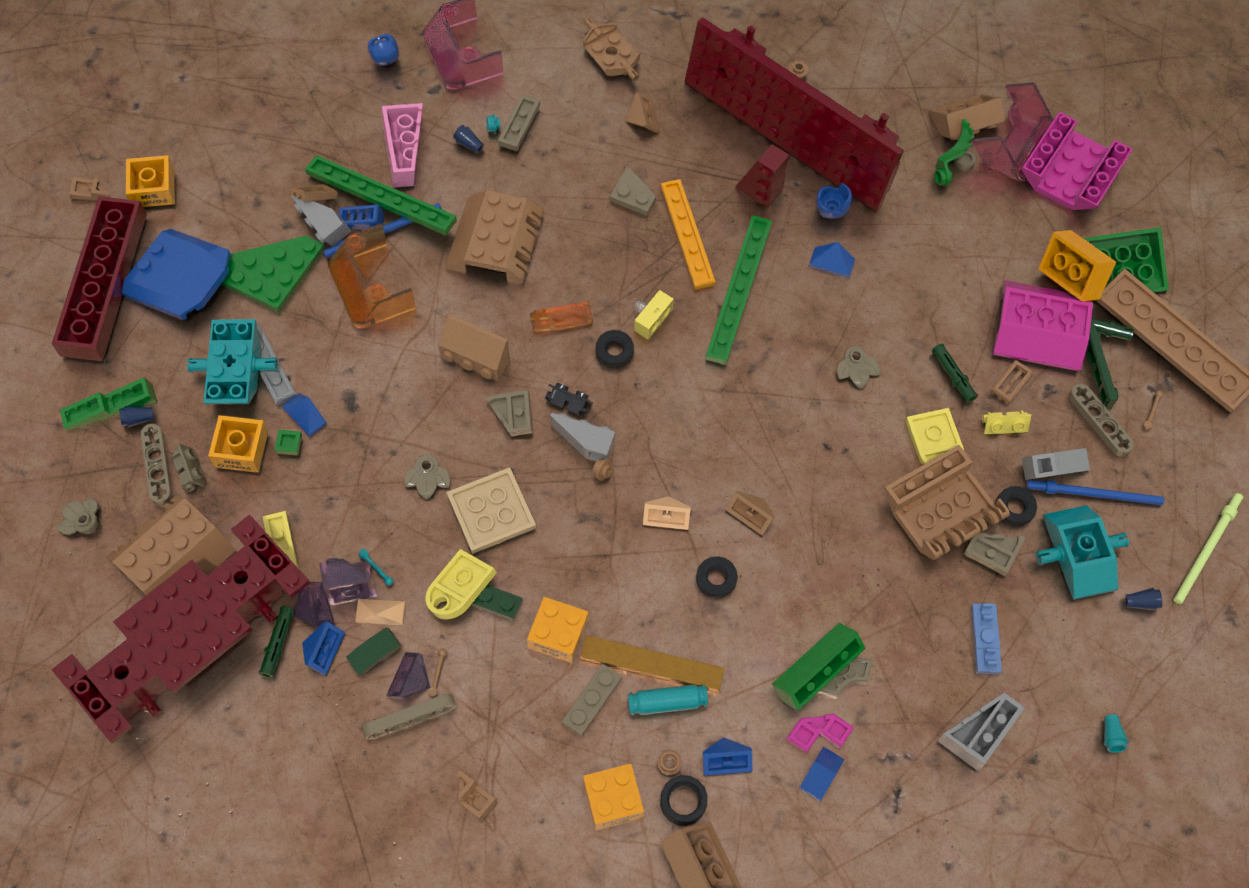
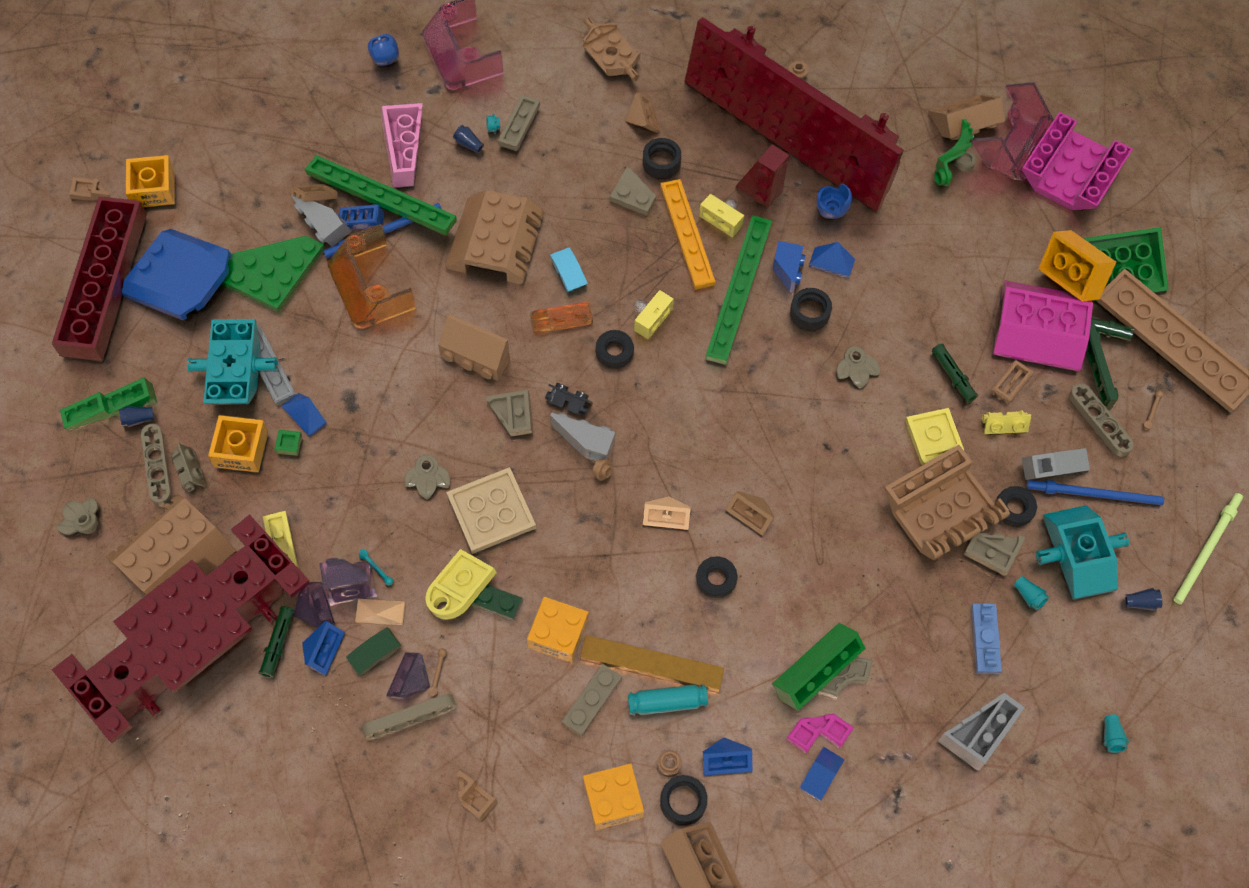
none -> medium azure slope [550,247,588,293]
none -> black tyre [643,138,681,178]
none -> light yellow piece [699,194,744,238]
none -> blue slope [772,241,806,292]
none -> black tyre [790,288,832,330]
none -> teal cone [1014,576,1049,610]

